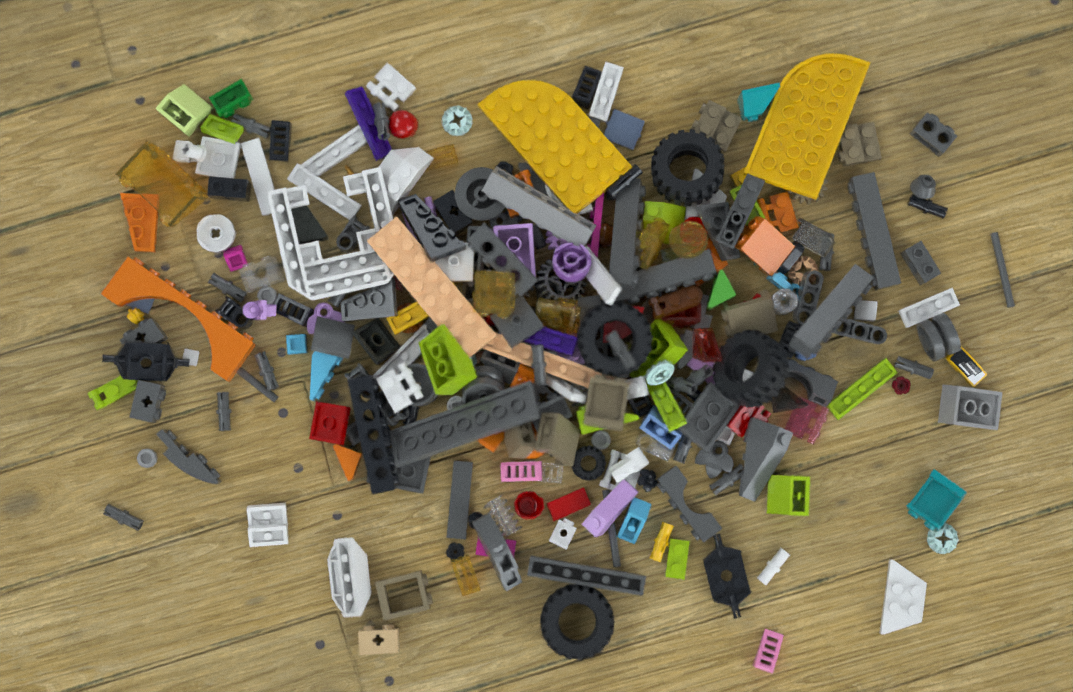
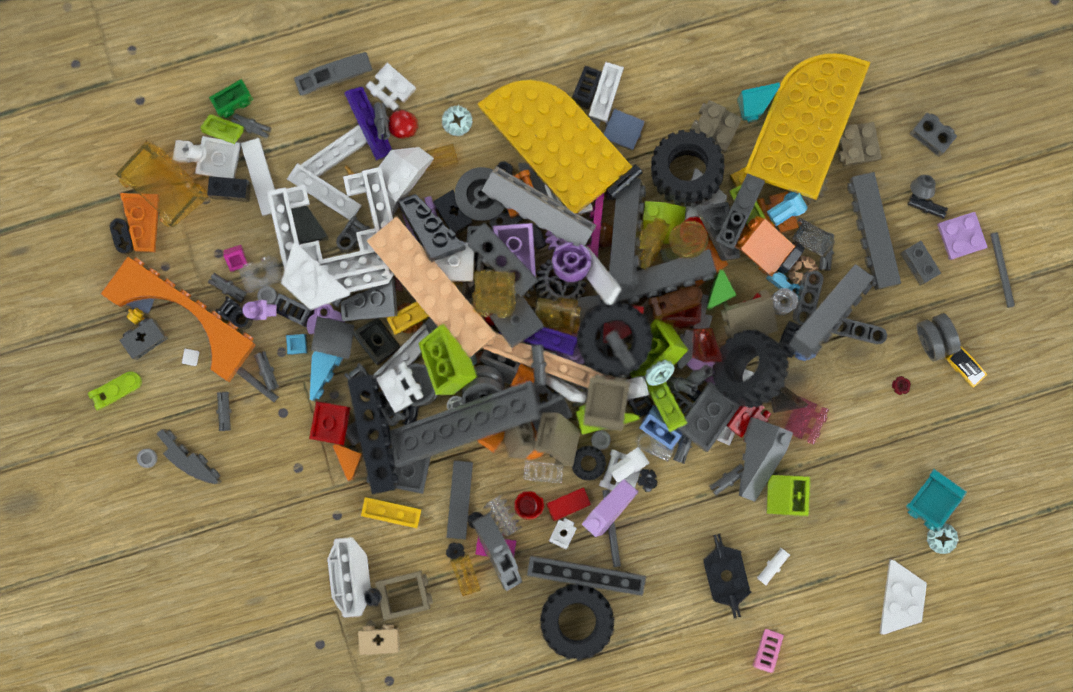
black plate [102,340,190,382] -> none
dark grey pin [103,504,144,531] -> none
dark grey brick [129,380,166,423] -> none
yellowish green slope [155,84,214,137] -> none
white plate [196,214,236,253] -> none
white slope [247,503,289,547] -> none
black slope [269,120,292,162] -> none
bright pink slope [501,461,542,482] -> none
medium azure slope [617,497,651,544] -> none
yellow pin [649,522,674,562] -> none
dark grey arch [656,466,722,542] -> none
lime plate [665,538,690,580] -> none
dark grey plate [695,441,733,479] -> none
dark grey arch [787,359,838,407] -> none
lime tile [826,358,898,420] -> none
white slope [854,300,877,322] -> none
dark grey axle [894,356,934,379] -> none
white plate [898,288,960,328] -> none
light grey slope [938,385,1003,430] -> none
none -> black beam [110,218,134,254]
none -> white wing [281,242,350,310]
none -> dark grey slope [294,52,373,96]
none -> yellow plate [361,497,422,528]
none -> black plate [364,588,382,607]
none -> medium azure piece [767,192,808,226]
none -> lavender plate [937,212,987,260]

